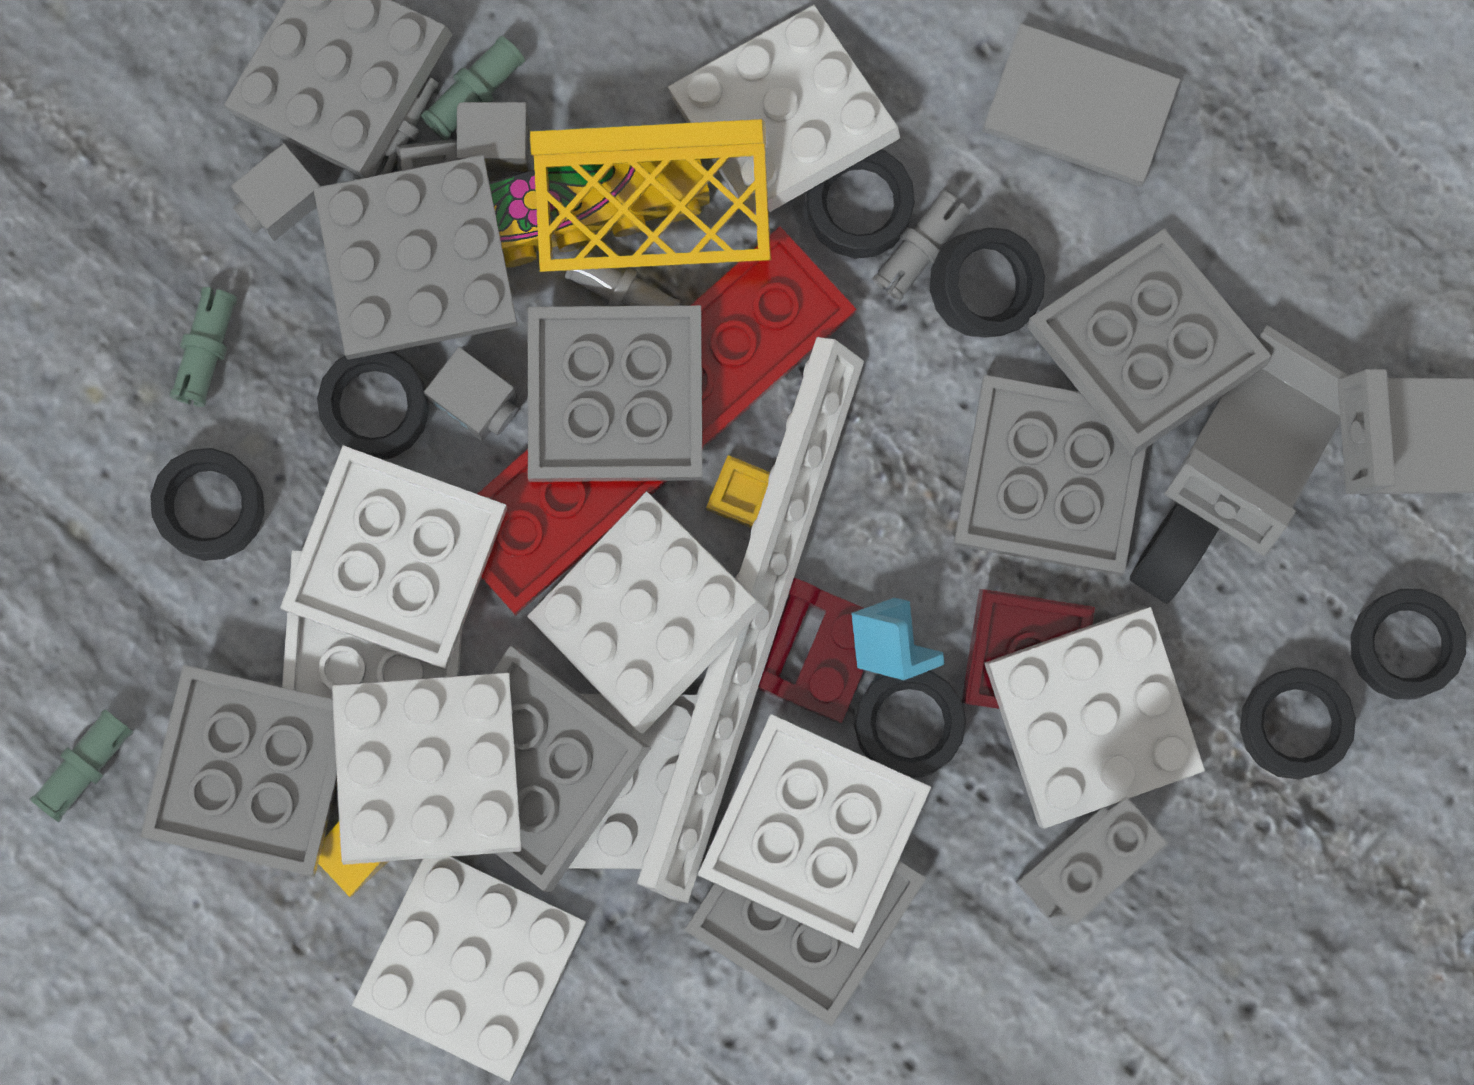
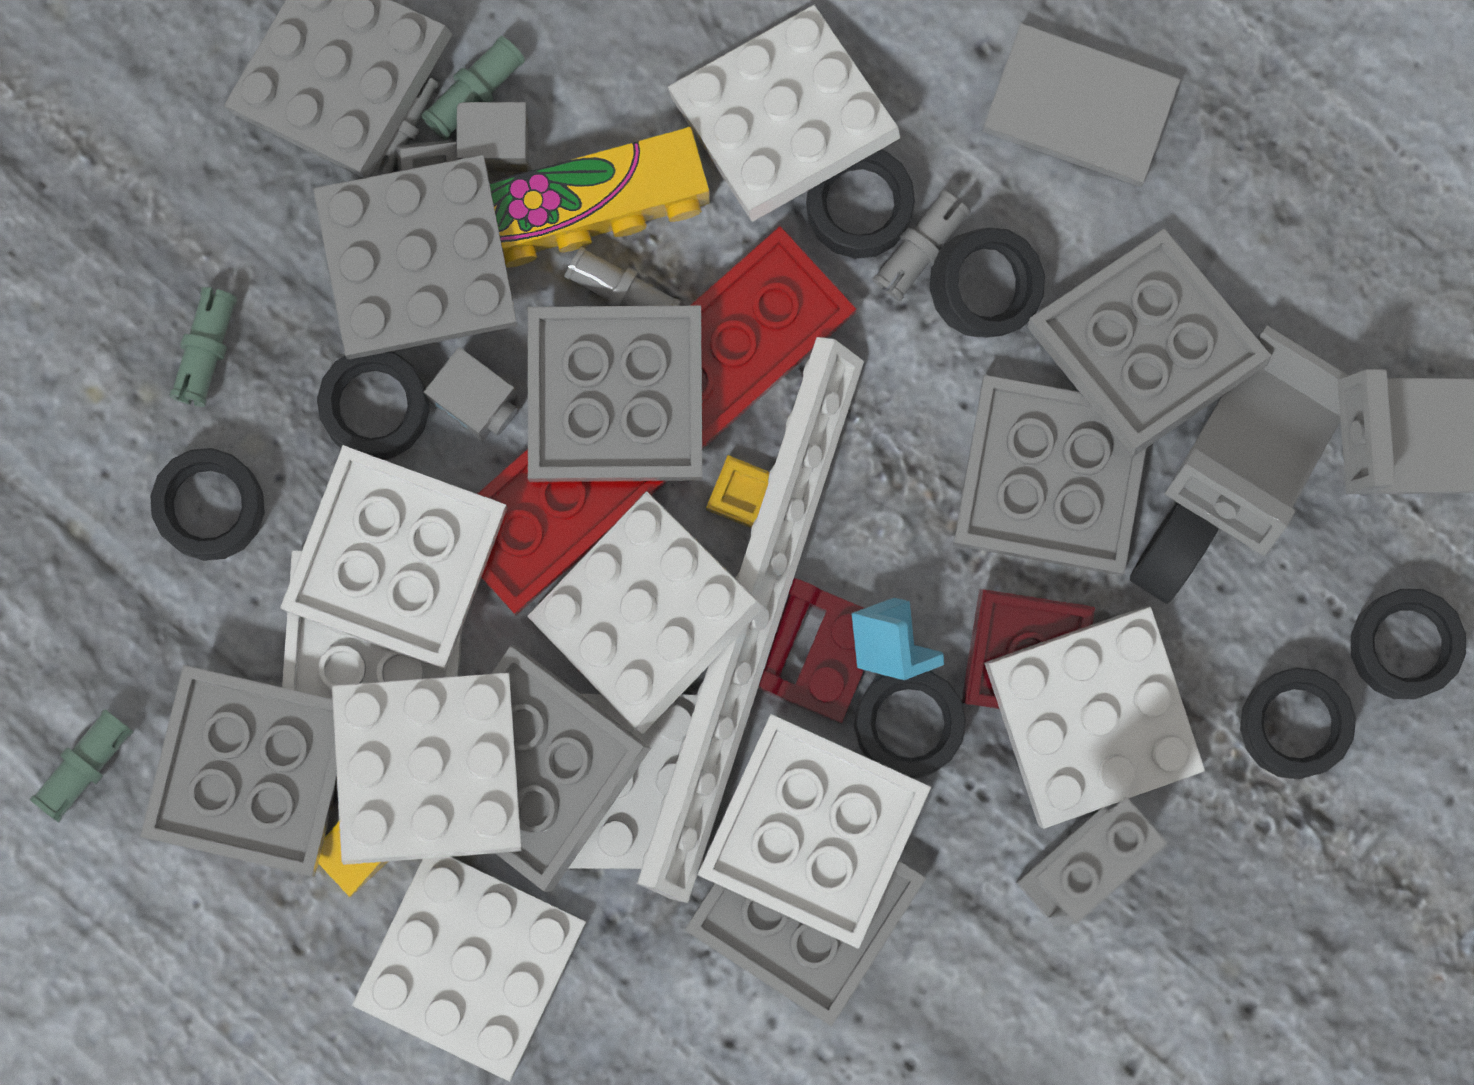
light grey brick [231,143,320,241] -> none
yellow fence [530,119,771,272] -> none

